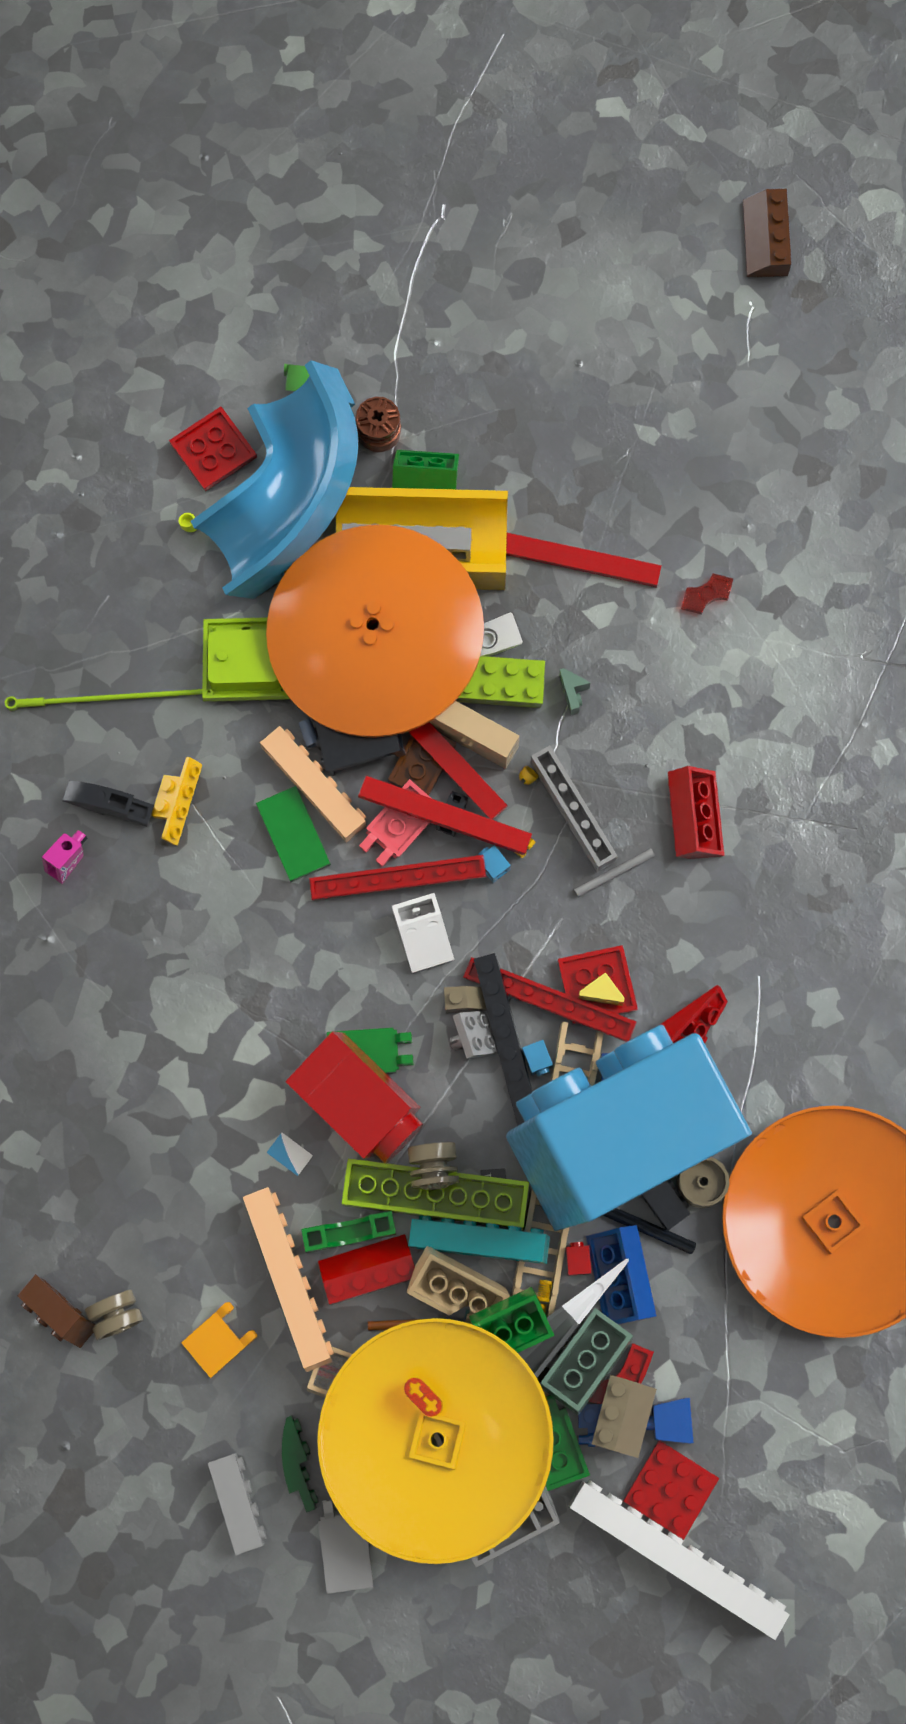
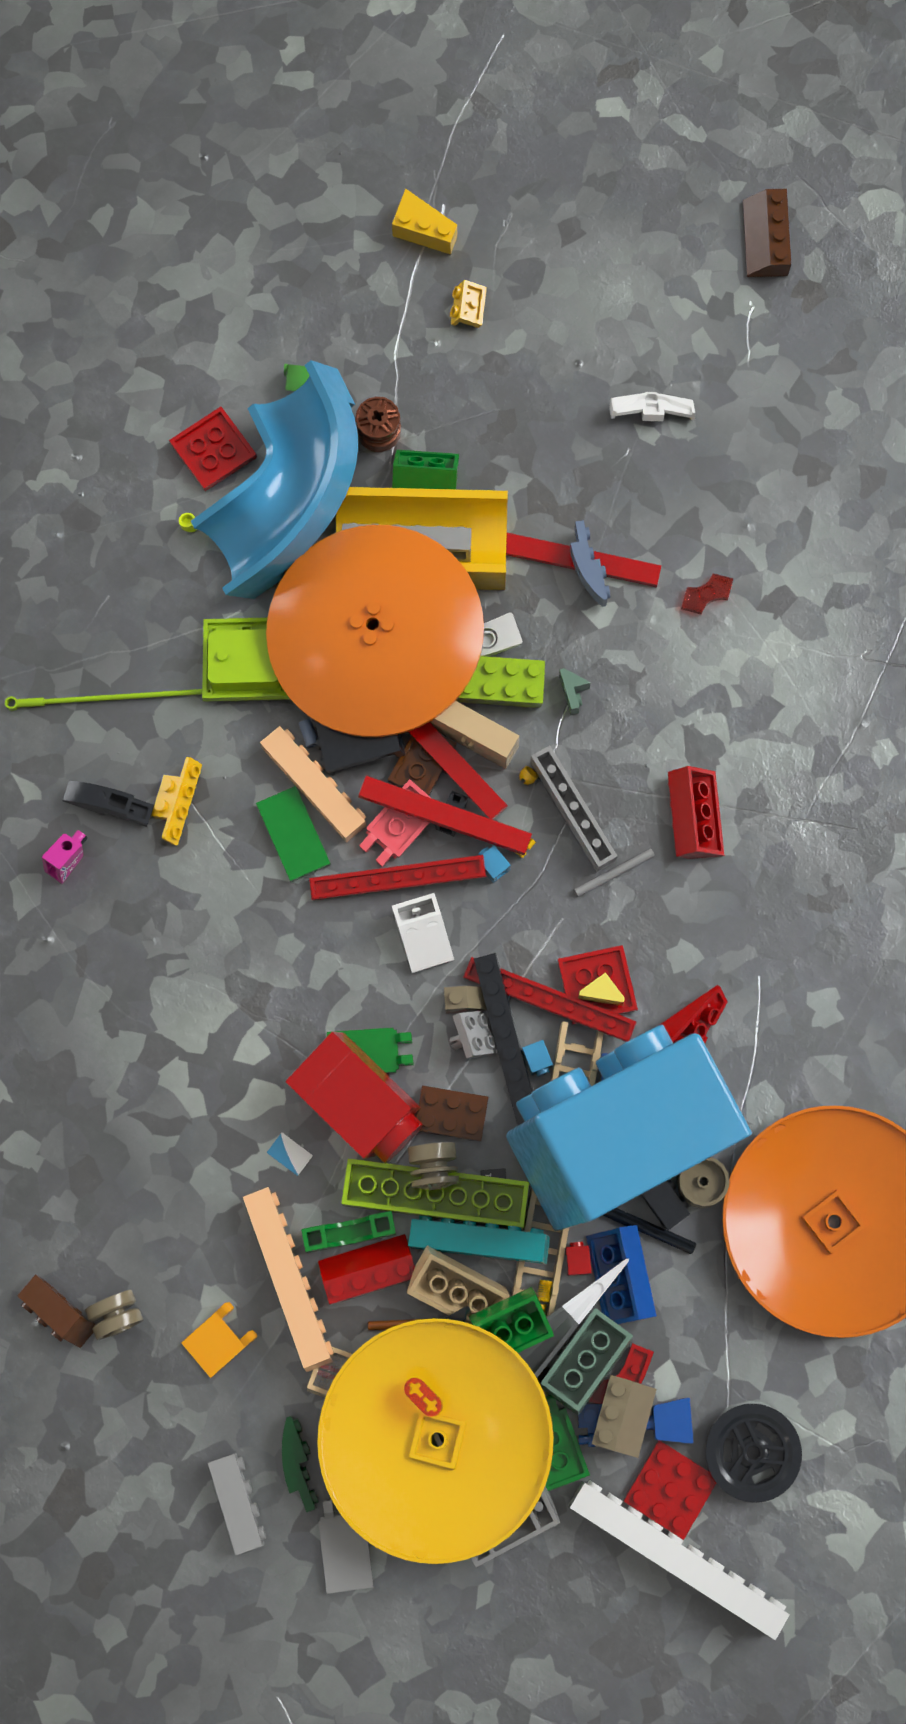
none -> yellow wedge [392,189,457,255]
none -> reddish brown plate [417,1085,489,1142]
none -> yellow bracket [450,280,487,328]
none -> sand blue slope [570,520,610,607]
none -> white plate [610,392,696,421]
none -> black gear [705,1404,802,1503]

